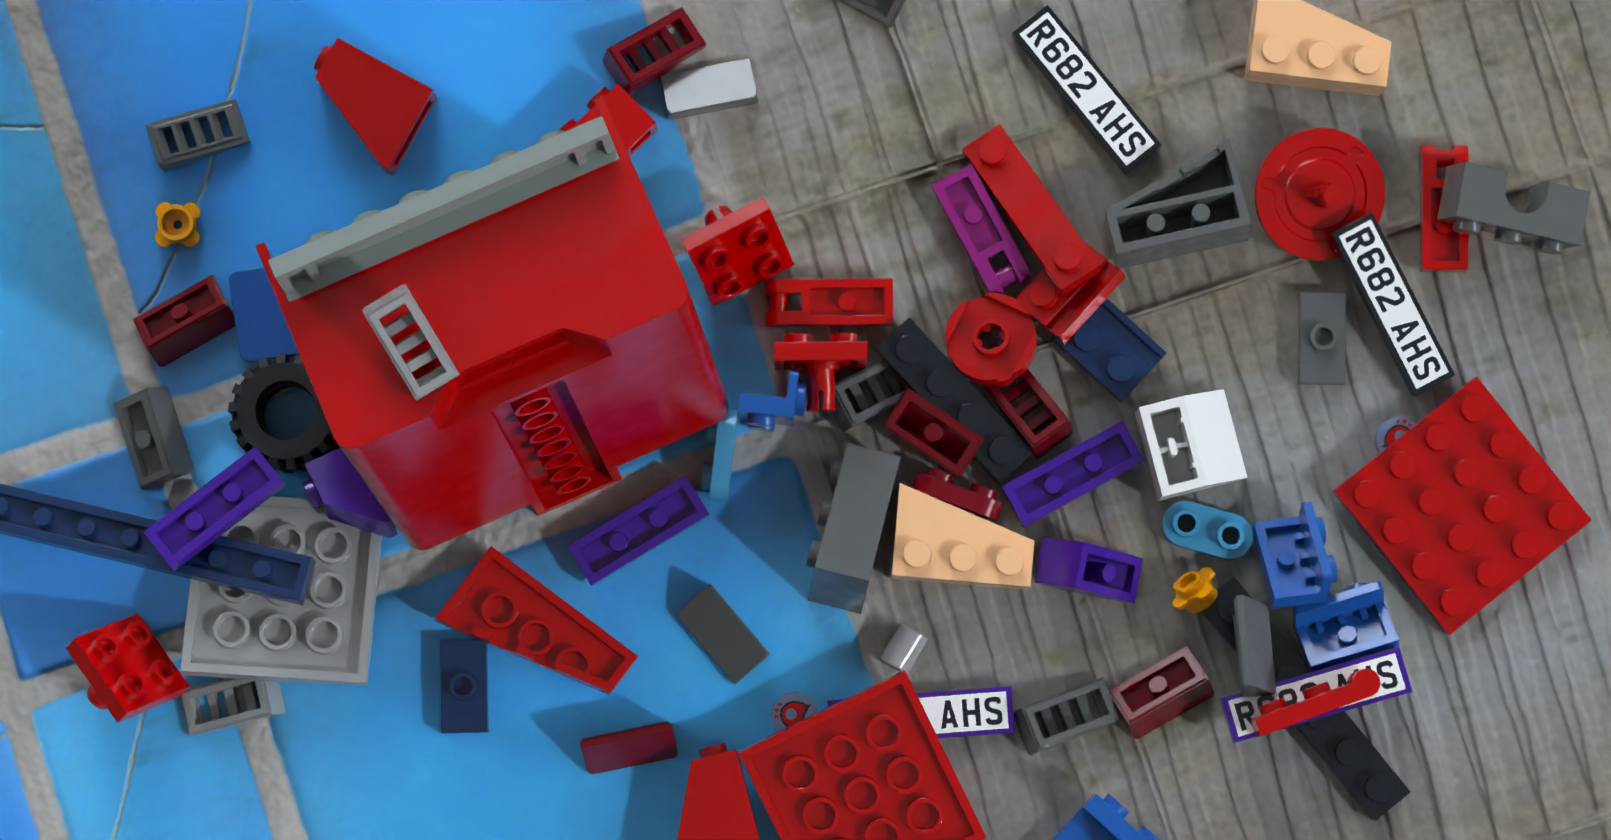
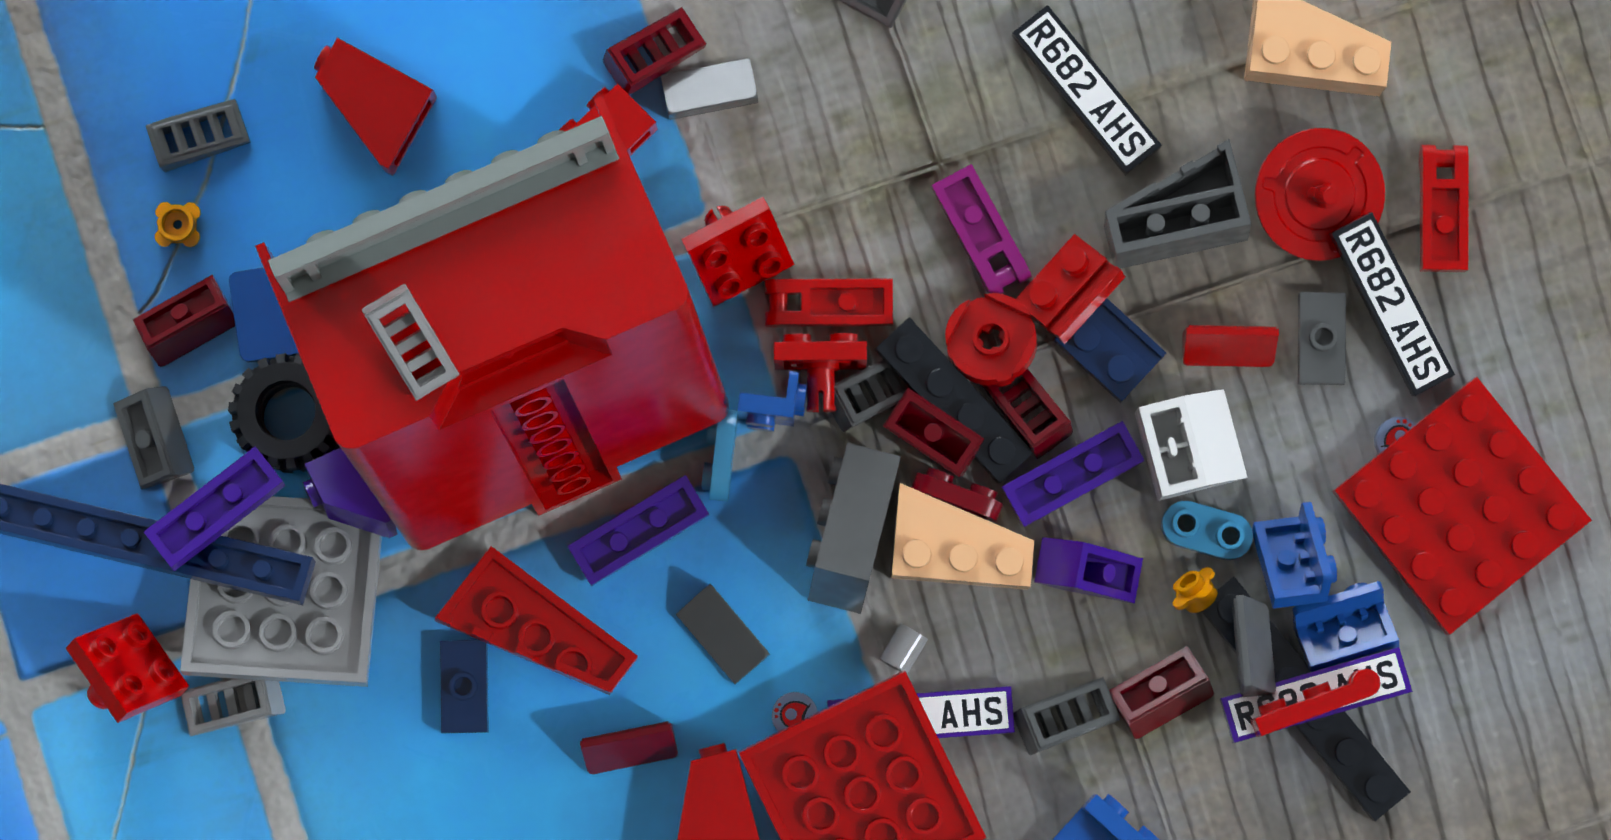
red plate [962,124,1101,295] -> none
dark grey arch [1437,162,1590,255] -> none
none -> red slope [1182,325,1279,367]

